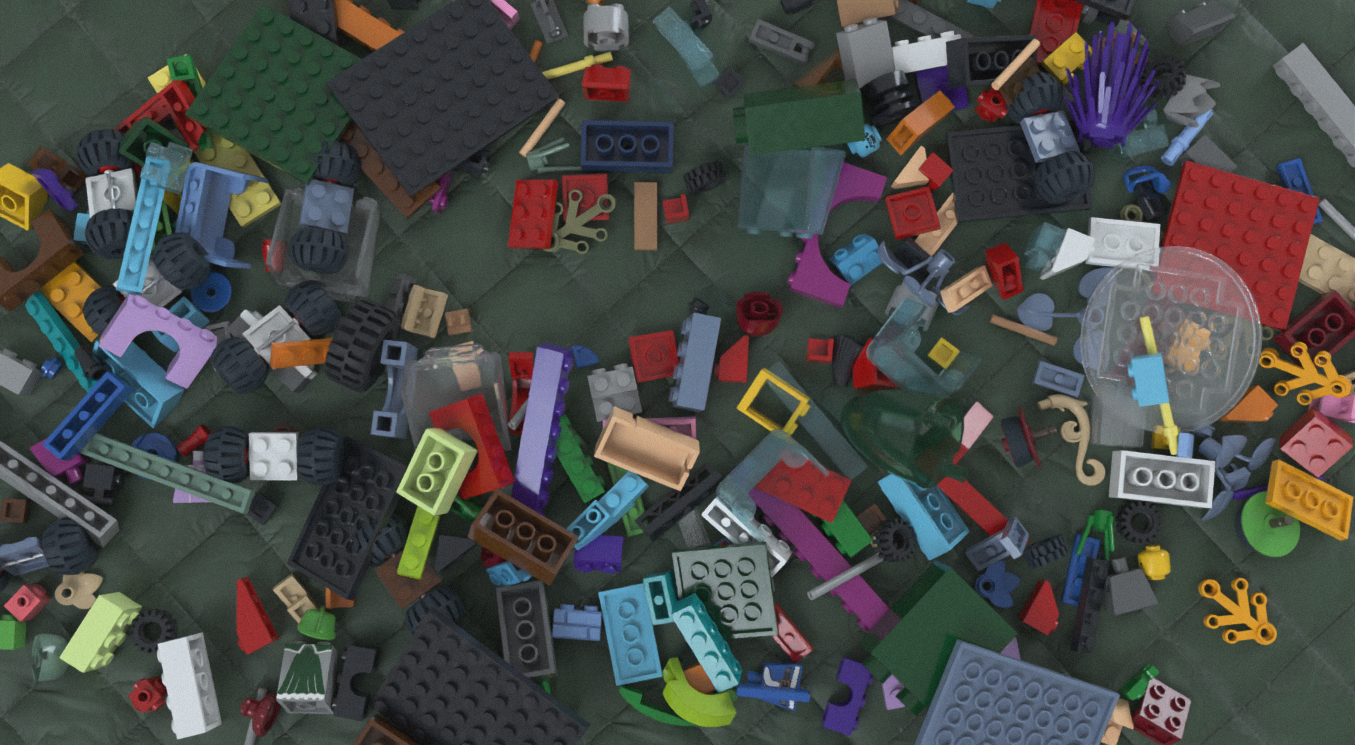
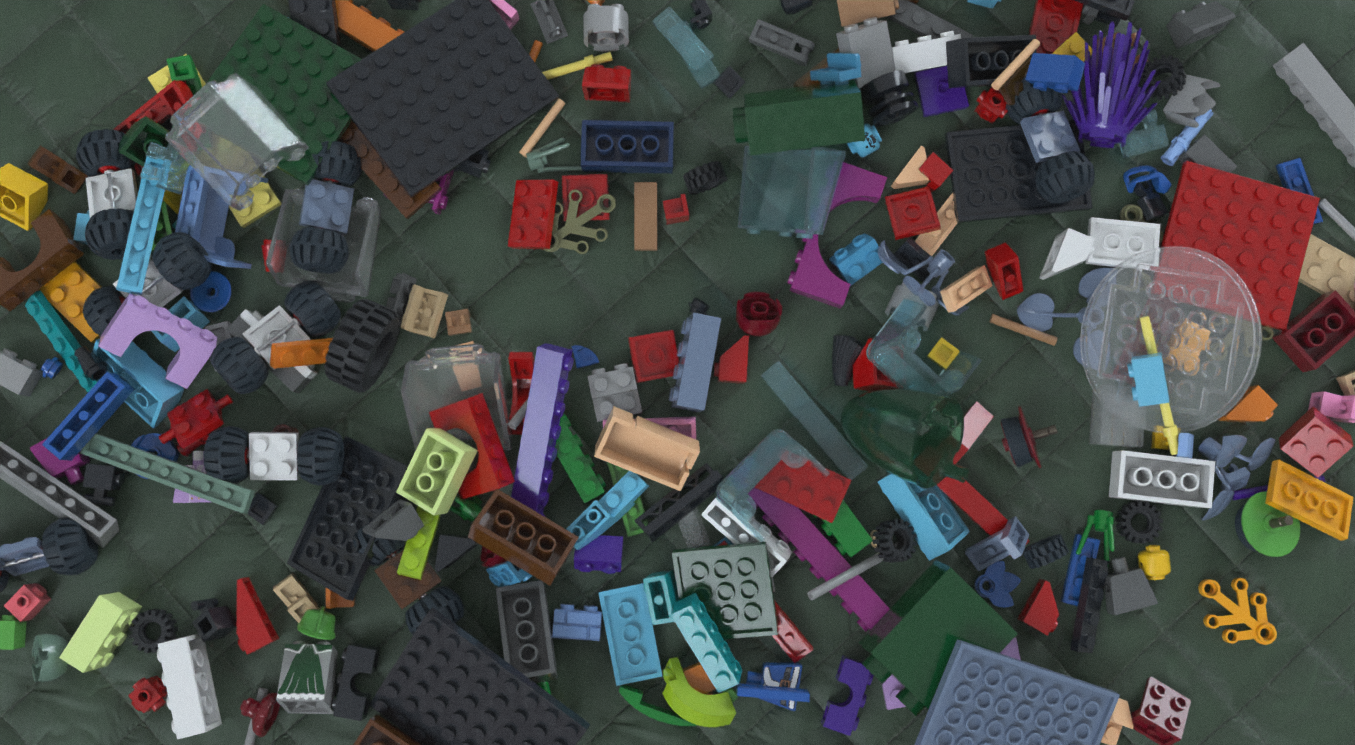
reddish brown plate [0,498,30,523] -> none
dark purple plate [31,168,78,211] -> none
tan plate [55,572,103,609] -> none
sand blue arch [371,340,418,439] -> none
yellow window [737,368,811,439] -> none
red panel [806,338,834,364] -> none
reddish brown plate [855,503,887,535] -> none
orange slope [886,90,955,156] -> none
clear light blue hips [1024,222,1066,271] -> none
sand blue plate [1032,361,1085,398] -> none
tan plant [1037,394,1105,486] -> none
green plate [1118,663,1159,701] -> none
sand blue plate [1191,420,1215,438] -> none
light orange plant [1258,342,1352,405] -> none
none -> red plate [158,389,234,449]
none -> clear windscreen [165,73,309,211]
none -> black brick [191,598,237,642]
none -> dark grey slope [362,499,424,541]
none -> dark azure bracket [810,53,861,85]
none -> blue brick [1025,53,1085,93]

